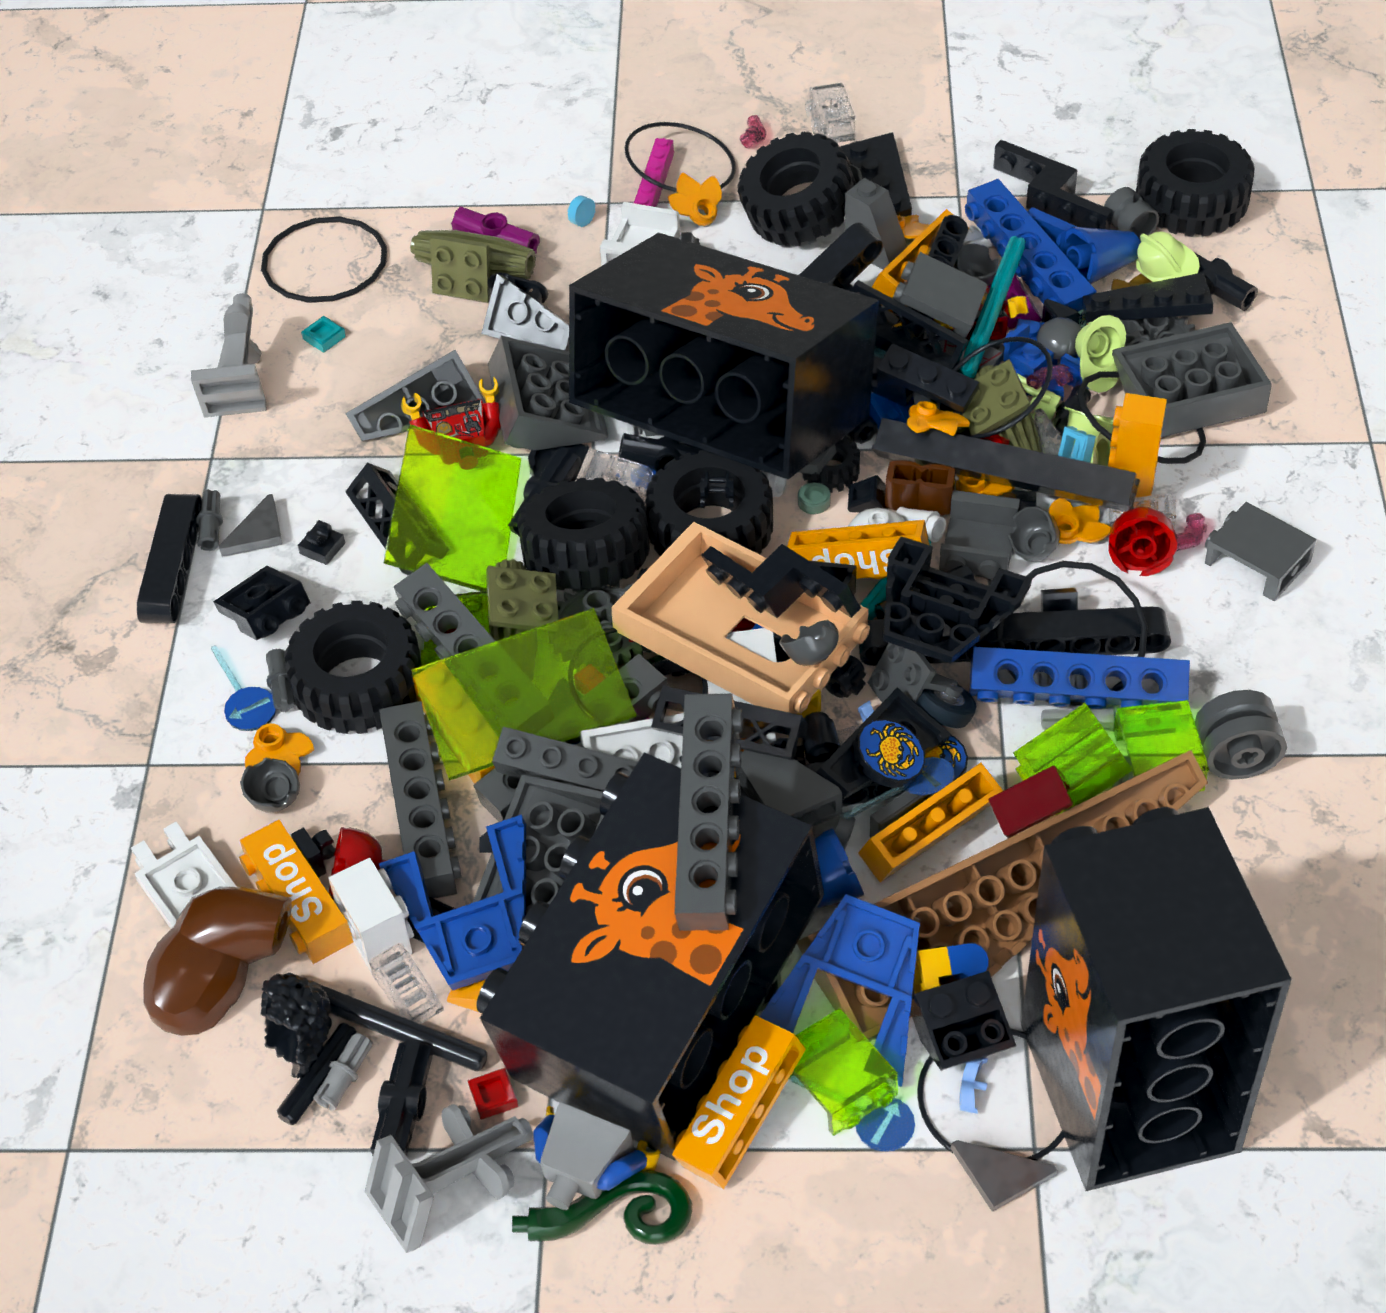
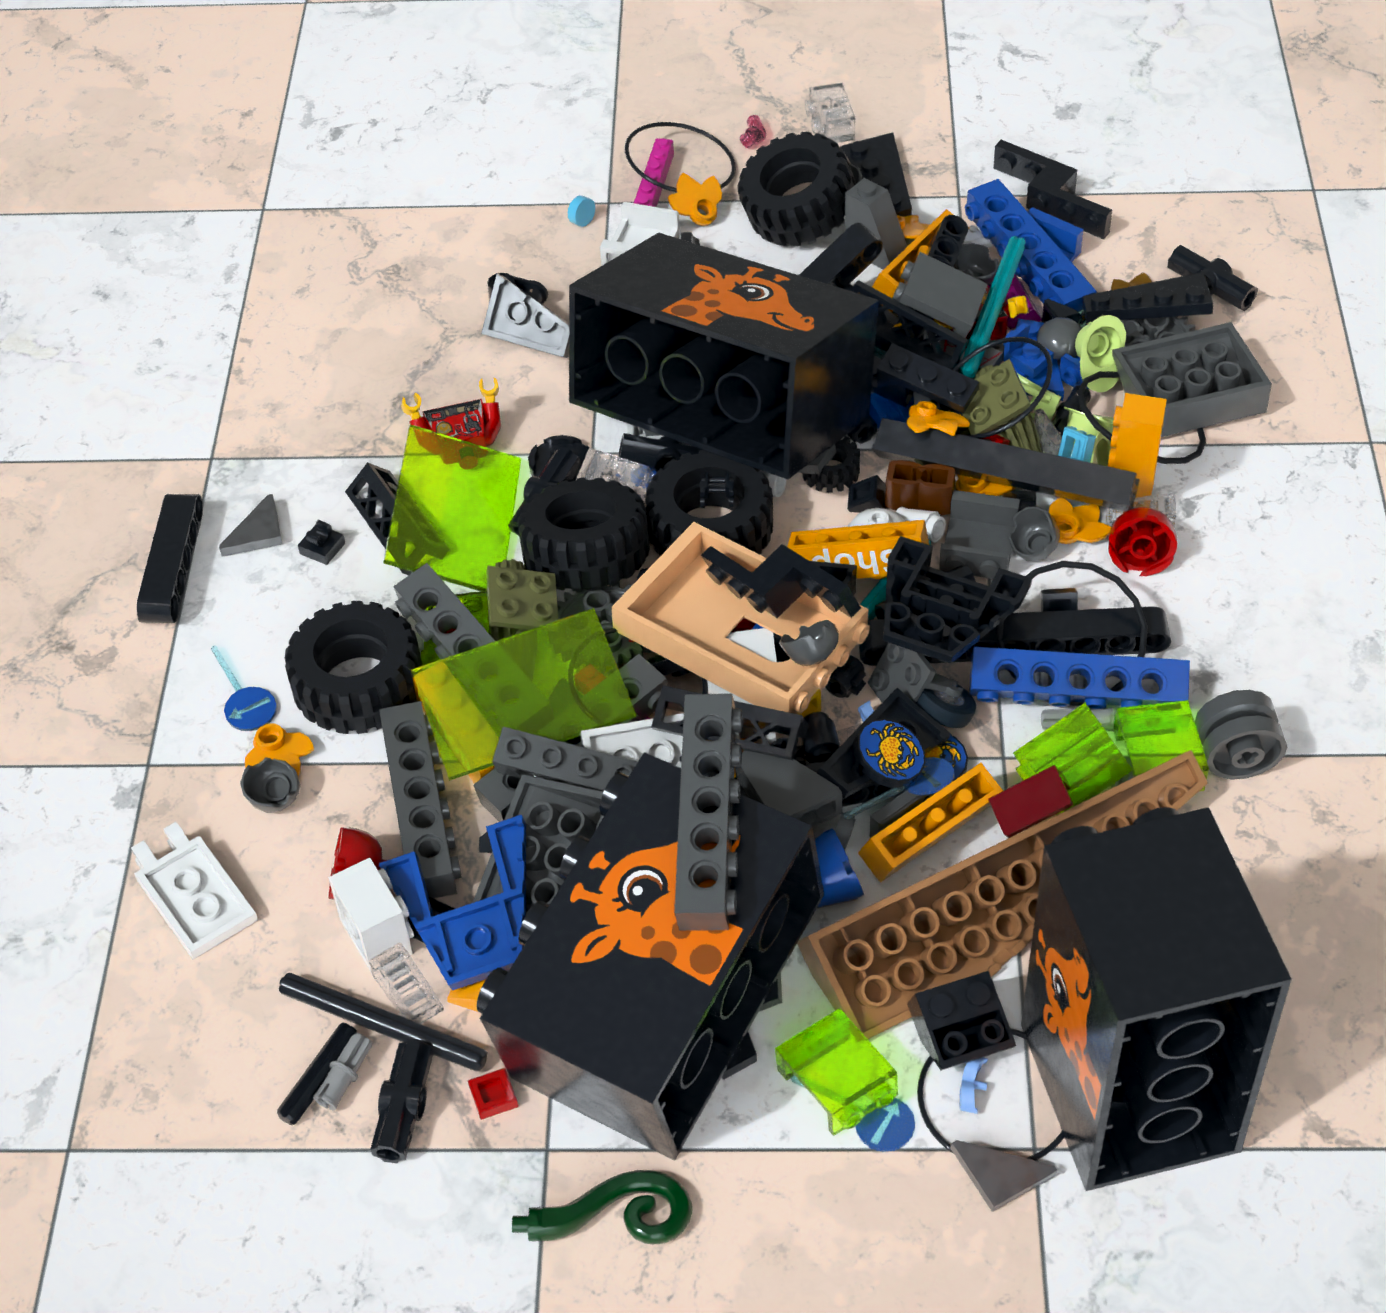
reddish brown piece [143,886,292,1036] -> none
light grey piece [191,293,266,418] -> none
dark grey axle [196,489,223,551] -> none
black plate [213,565,311,640] -> none
light orange brick [239,820,353,964] -> none
black piece [261,216,387,303] -> none
black piece [261,974,332,1078] -> none
dark grey axle [266,649,295,712] -> none
black tile [291,827,335,878] -> none
teal tile [301,316,346,353] -> none
dark grey wedge [345,350,486,441] -> none
light grey piece [365,1104,533,1253] -> none
olive plate [410,230,536,303] -> none
magenta piece [451,206,540,254] -> none
dark grey slope [488,335,608,450] -> none
light grey torso [533,1102,661,1210] -> none
light orange brick [672,1015,806,1189] -> none
blue wing [759,894,920,1087] -> none
sand green tile [798,483,831,514] -> none
leg [913,943,989,993] -> none
clear pink arm [1026,364,1073,390] -> none
blue cone [1056,227,1141,284] -> none
dark grey wheel [1104,187,1159,241] -> none
black tyre [1136,129,1255,237] -> none
yellowish green piece [1136,231,1200,282] -> none
clear pink arm [1176,513,1207,551] -> none
dark grey panel [1204,502,1317,602] -> none

